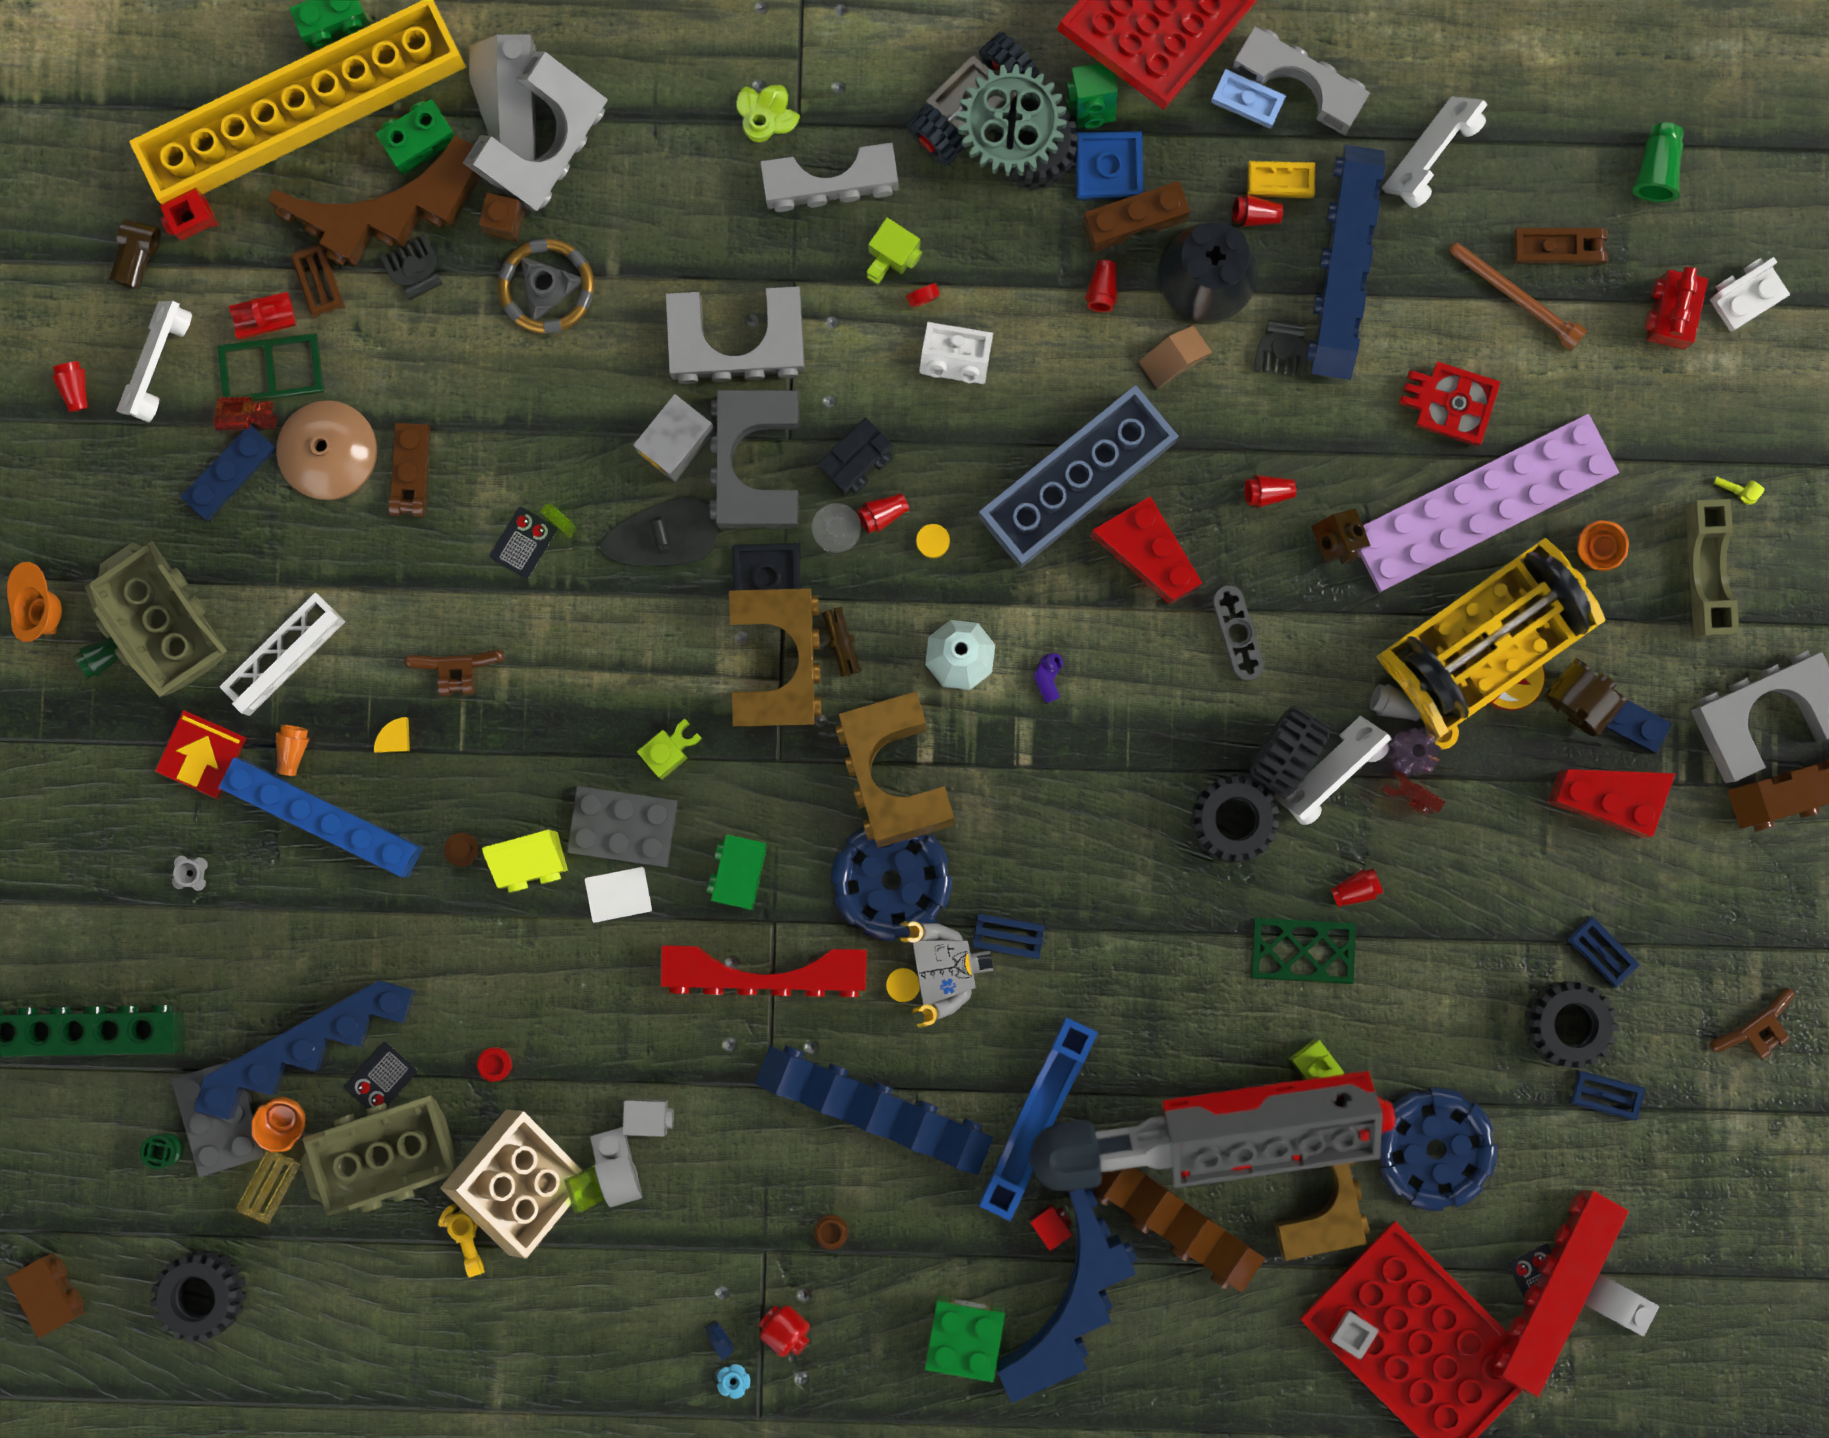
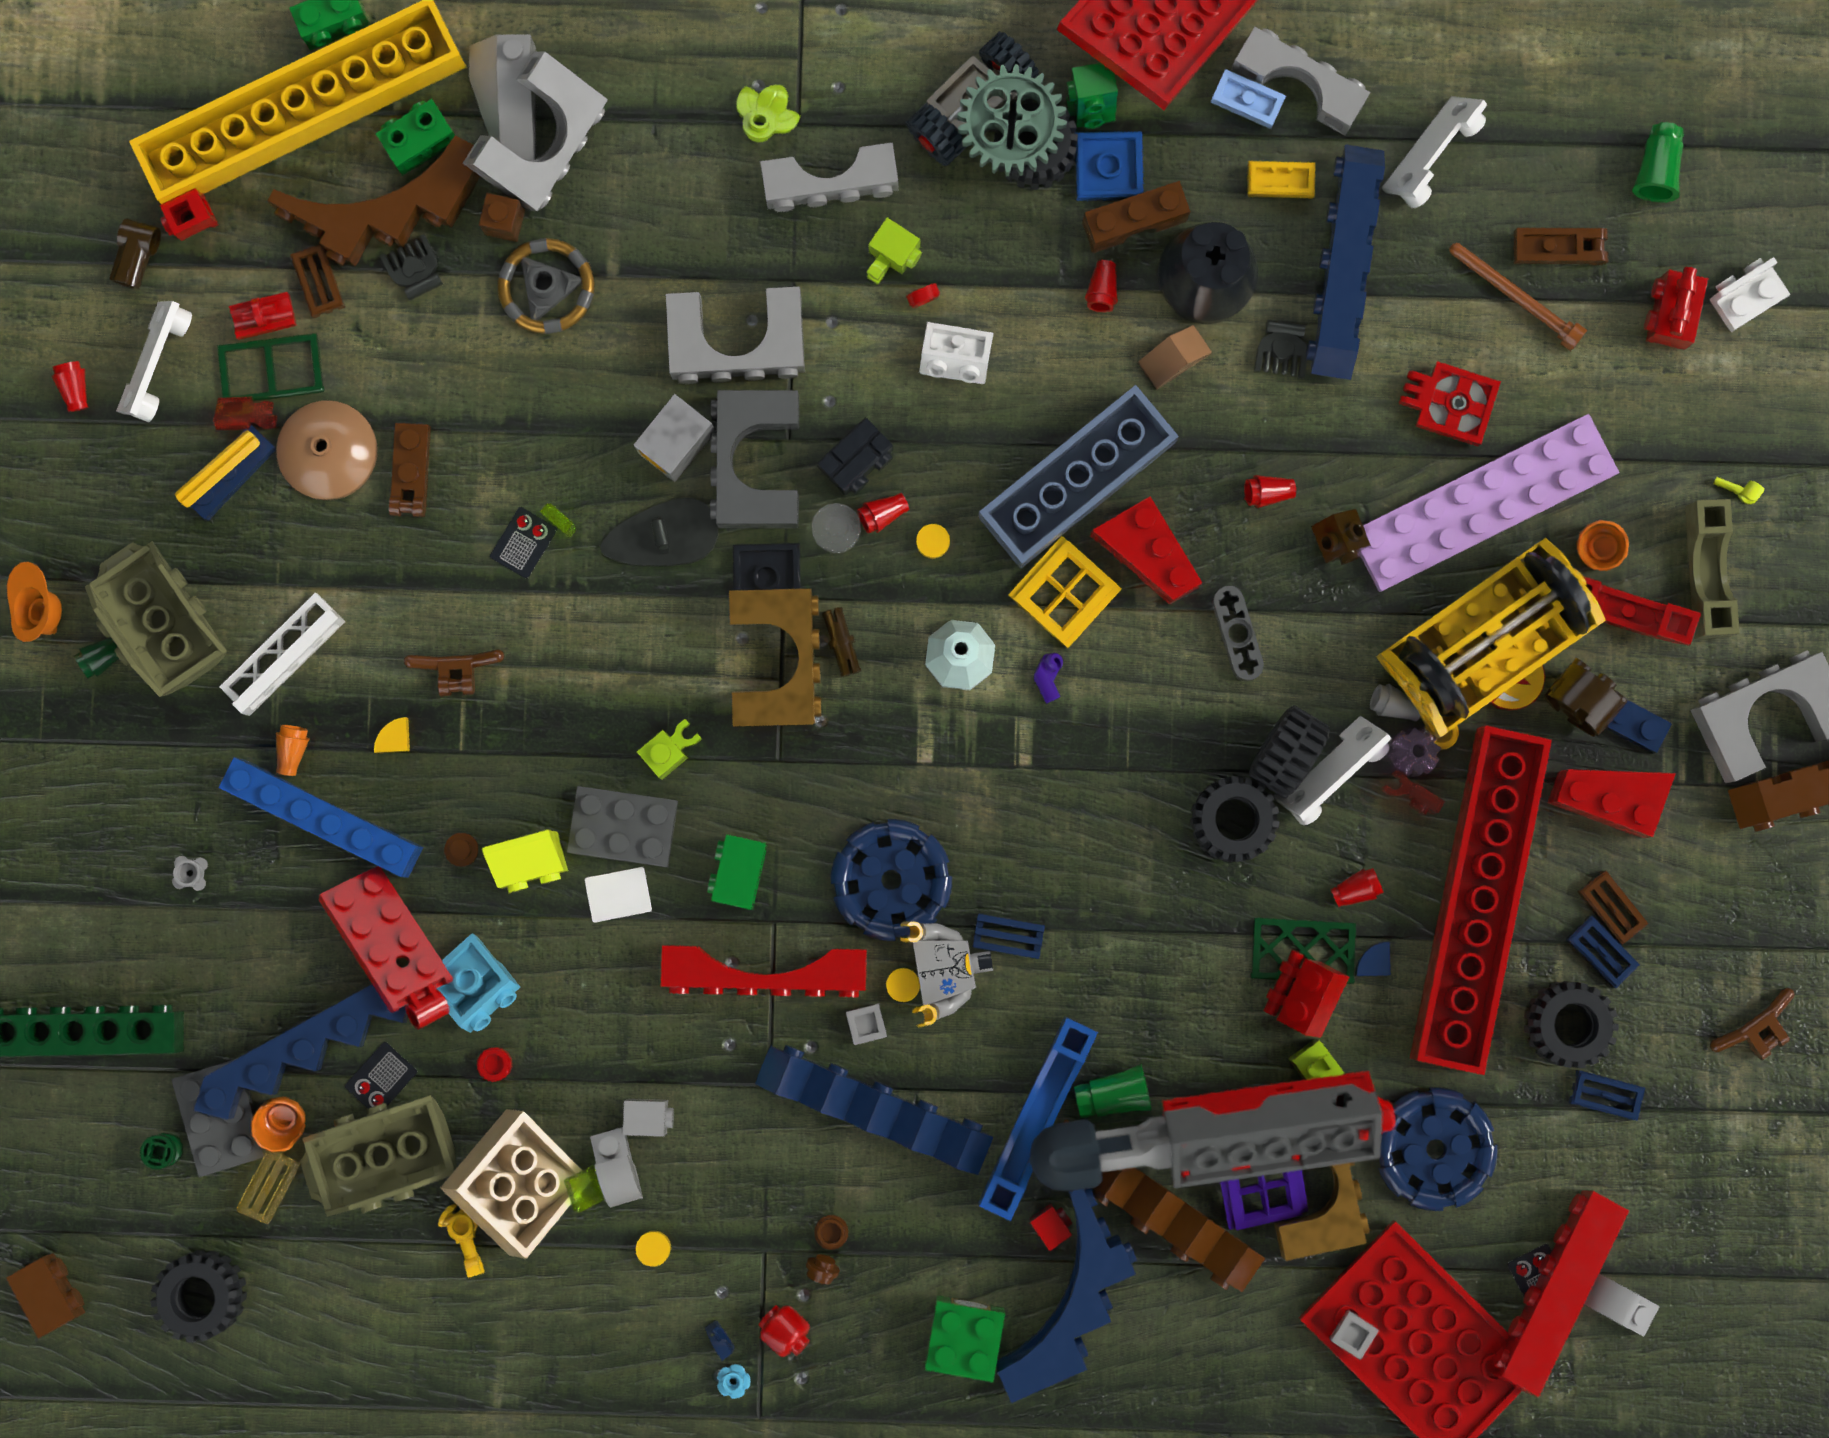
red tile [155,710,247,799] -> none
pearl gold arch [835,691,956,848] -> none
red cone [1232,194,1283,227] -> none
none -> yellow axle [175,430,260,507]
none -> red hinge [318,866,453,1030]
none -> medium azure plate [437,933,520,1033]
none -> yellow tile [636,1231,671,1266]
none -> reddish brown plate [806,1254,840,1284]
none -> light grey plate [846,1003,887,1045]
none -> yellow piece [1008,536,1121,649]
none -> green plant [1074,1064,1152,1118]
none -> dark purple piece [1220,1170,1308,1230]
none -> red brick [1263,950,1349,1038]
none -> dark blue tile [1355,941,1391,976]
none -> red brick [1410,725,1552,1075]
none -> reddish brown tile [1577,870,1649,945]
none -> red slope [1583,576,1701,646]

